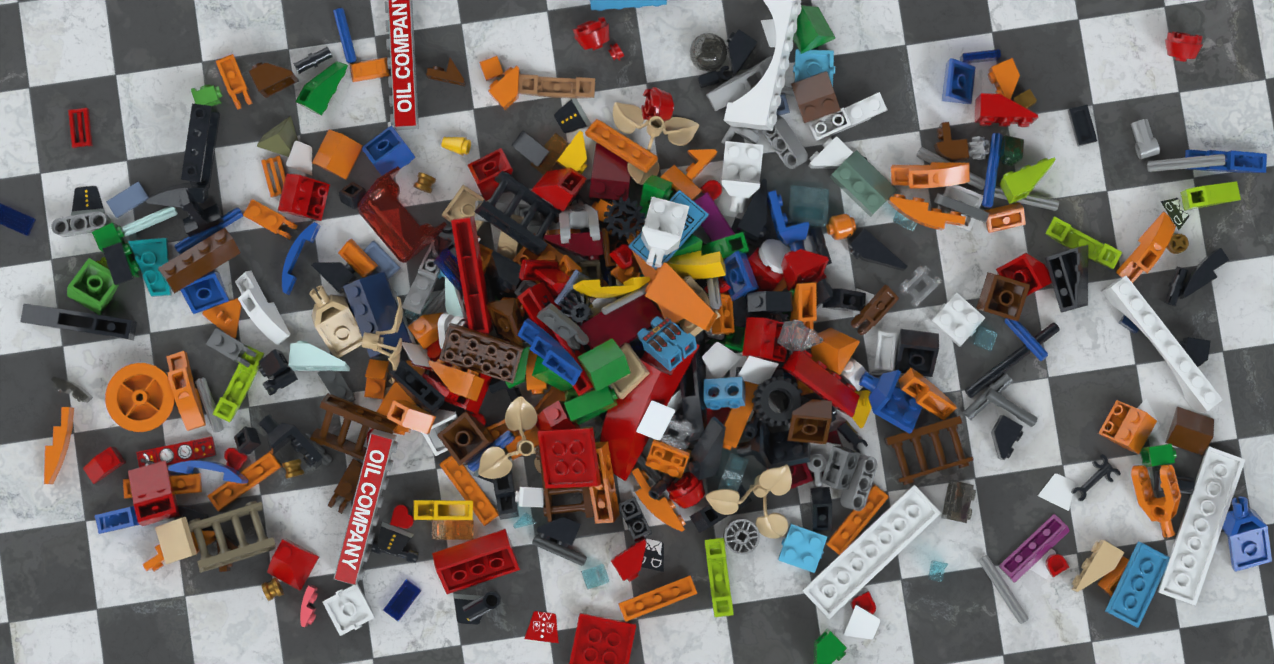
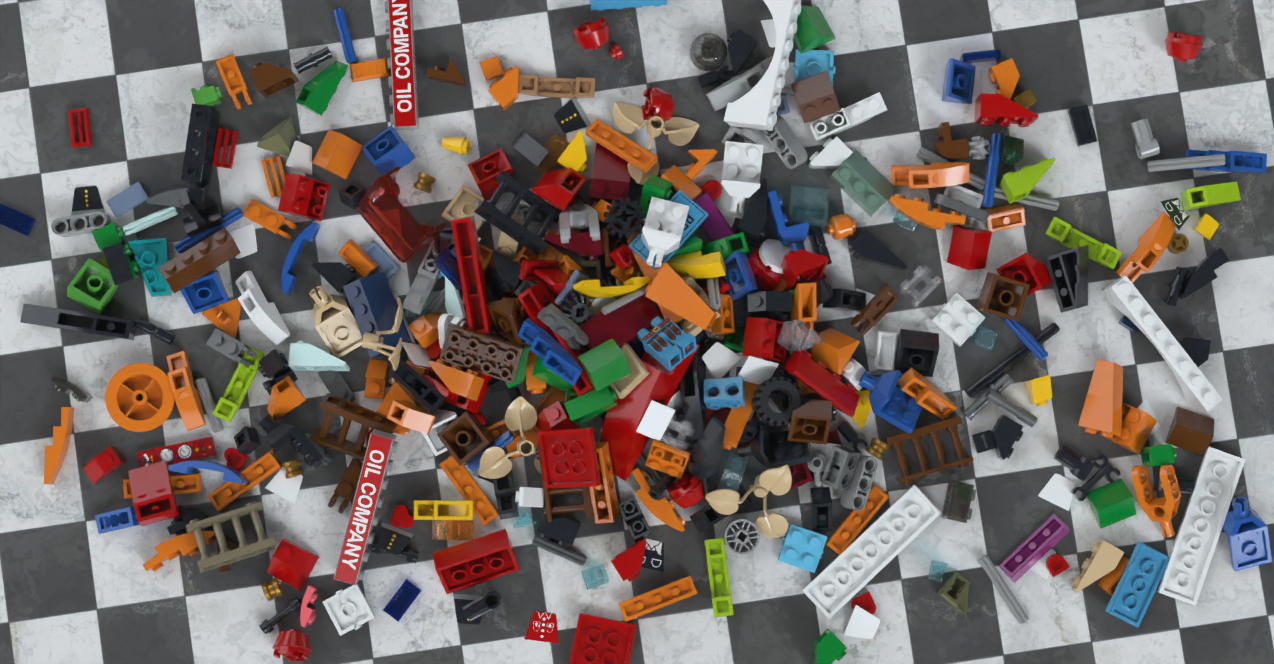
tan tile [155,517,197,564] -> none
none -> black piece [136,318,175,345]
none -> red tile [212,128,239,169]
none -> white sticker [229,223,257,259]
none -> black bar [259,597,302,634]
none -> white sticker [265,467,303,504]
none -> orange slope [267,375,306,421]
none -> red cone [272,629,311,662]
none -> pearl gold wheel [865,437,889,460]
none -> olive slope [937,571,971,618]
none -> red slope [947,225,992,270]
none -> black tile [971,430,996,453]
none -> yellow slope [1024,375,1052,406]
none -> black piece [1054,445,1095,481]
none -> orange slope [1078,359,1123,439]
none -> green slope [1086,479,1136,529]
none -> yellow slope [1193,213,1219,240]

